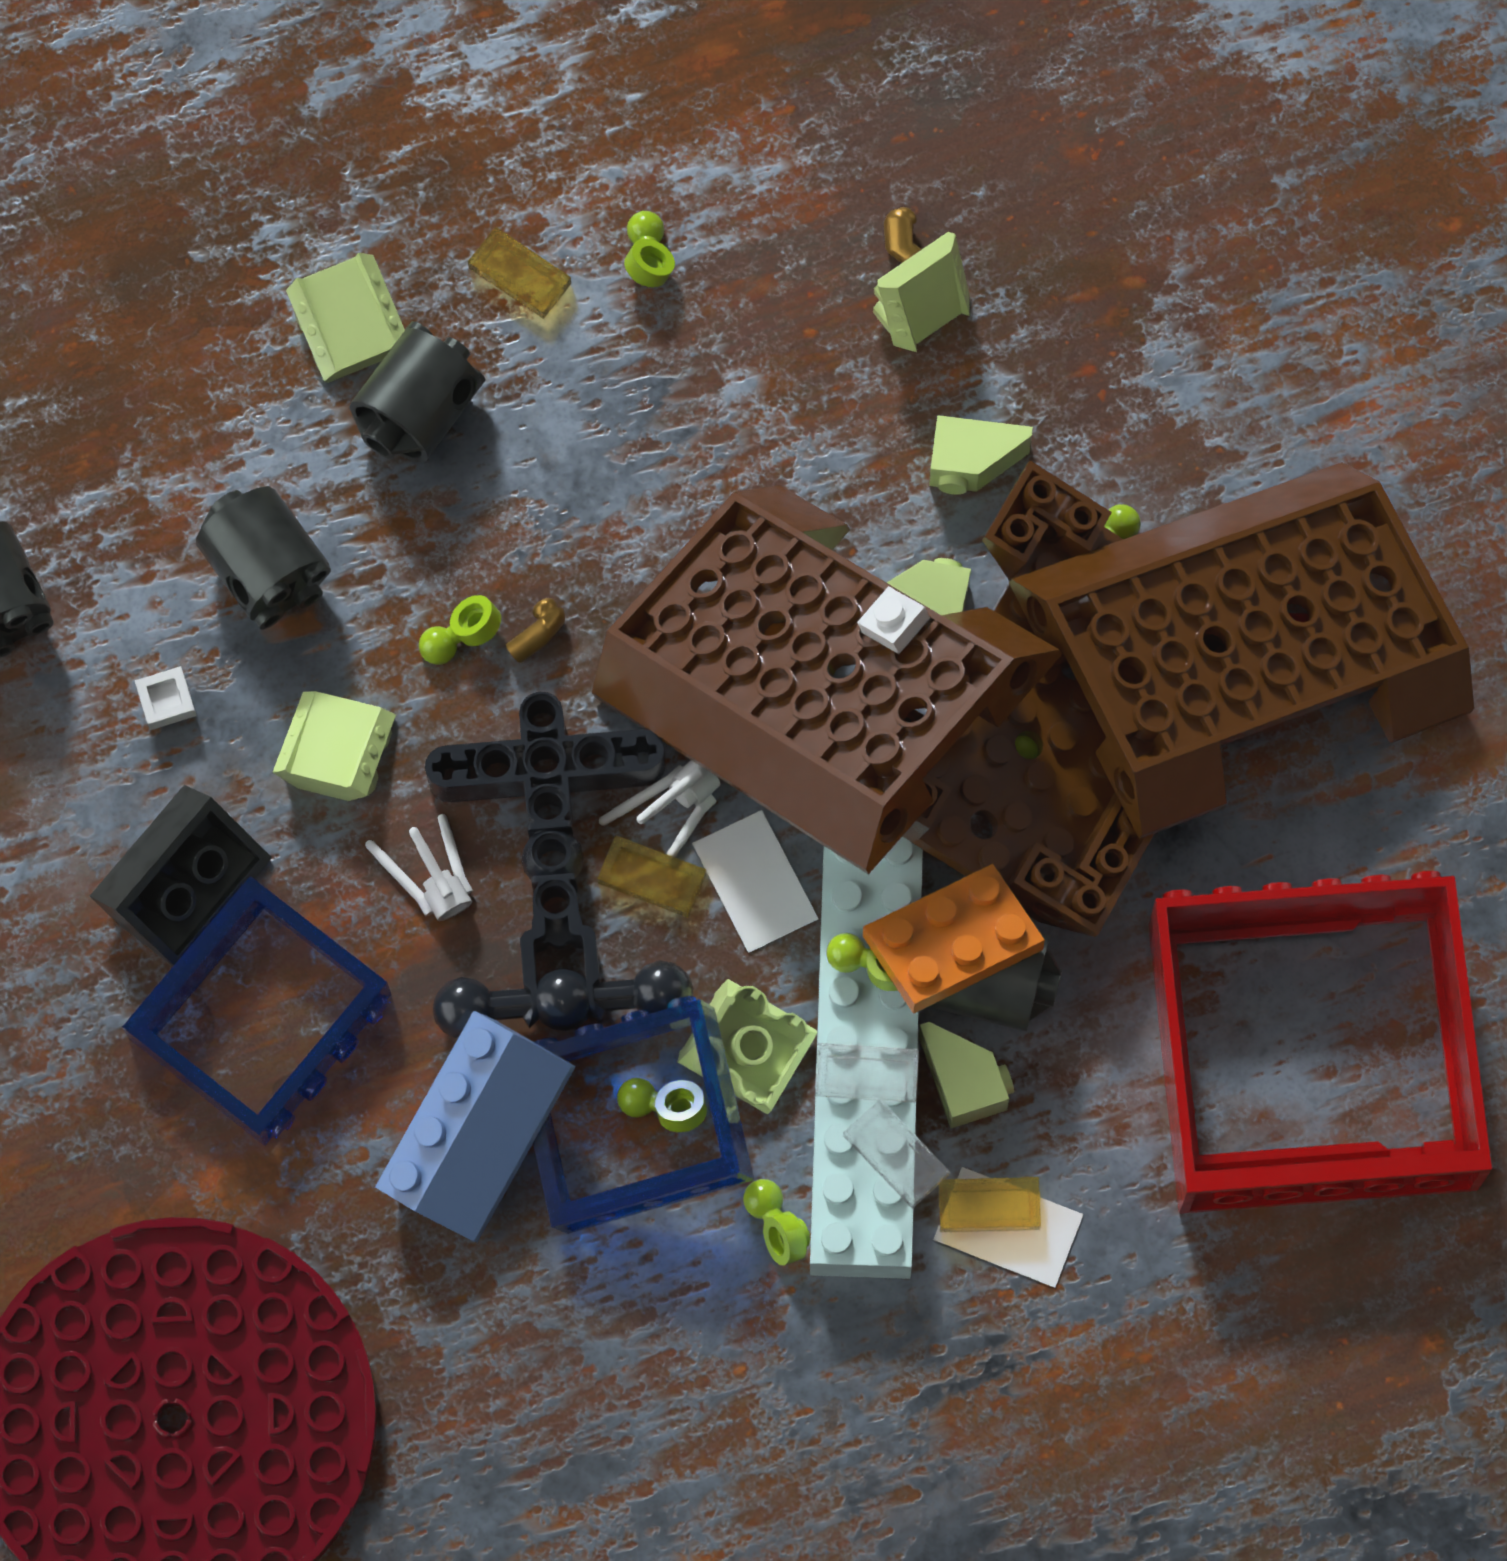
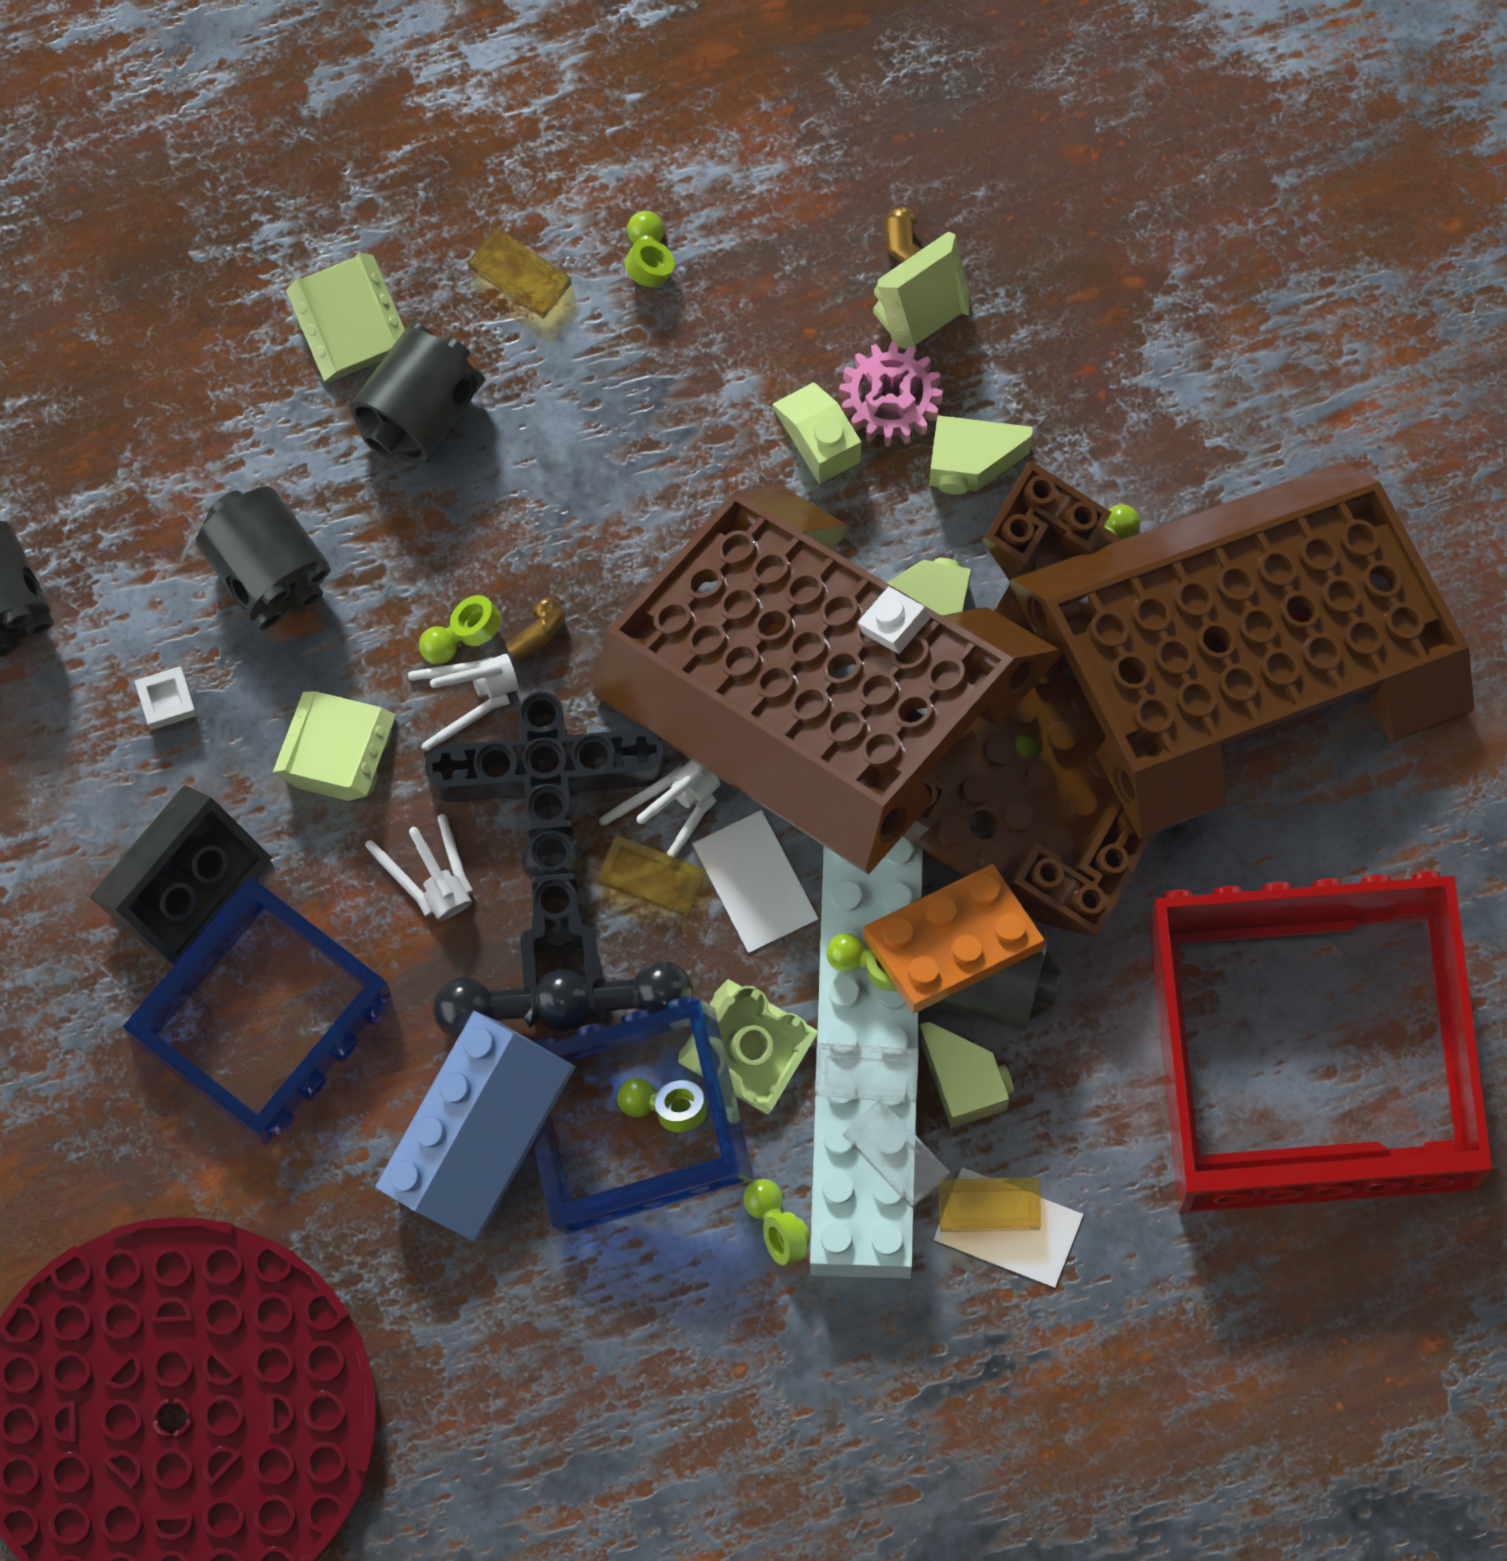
none -> white plant [408,654,518,751]
none -> yellowish green slope [773,382,861,484]
none -> bright pink gear [839,342,943,446]

